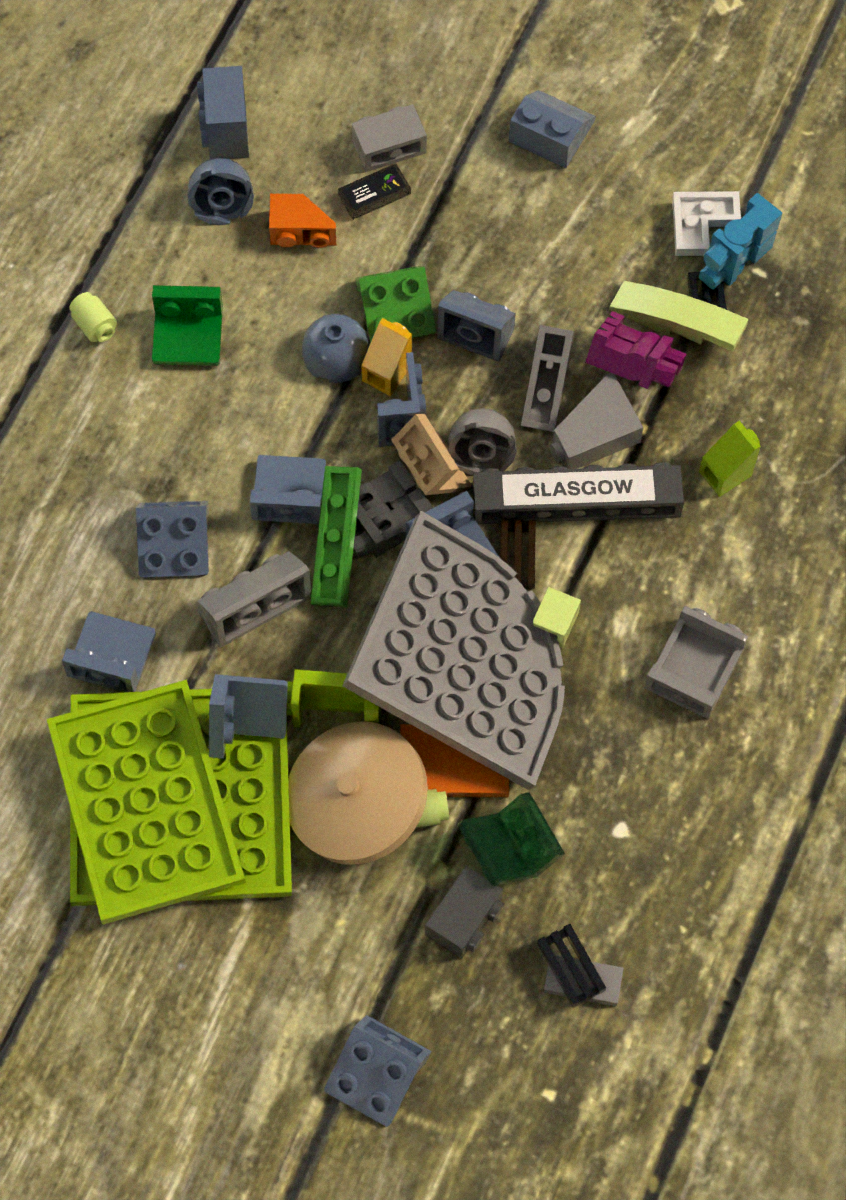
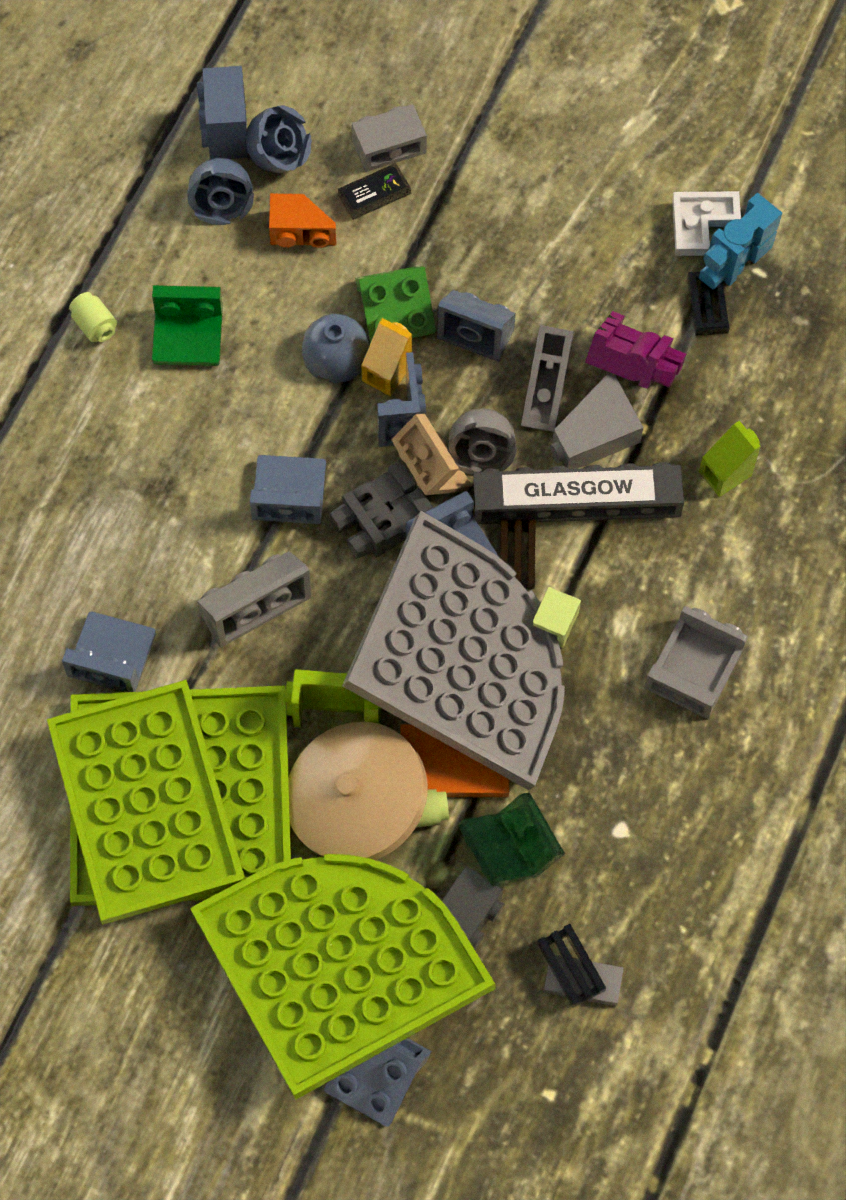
sand blue bracket [136,501,209,577] -> none
sand blue bracket [209,674,288,758] -> none
bright green tile [310,466,362,608] -> none
sand blue slope [509,90,596,168] -> none
yellowish green slope [609,281,749,352] -> none
none -> lime plate [190,854,496,1100]
none -> sand blue cylinder [245,105,312,173]

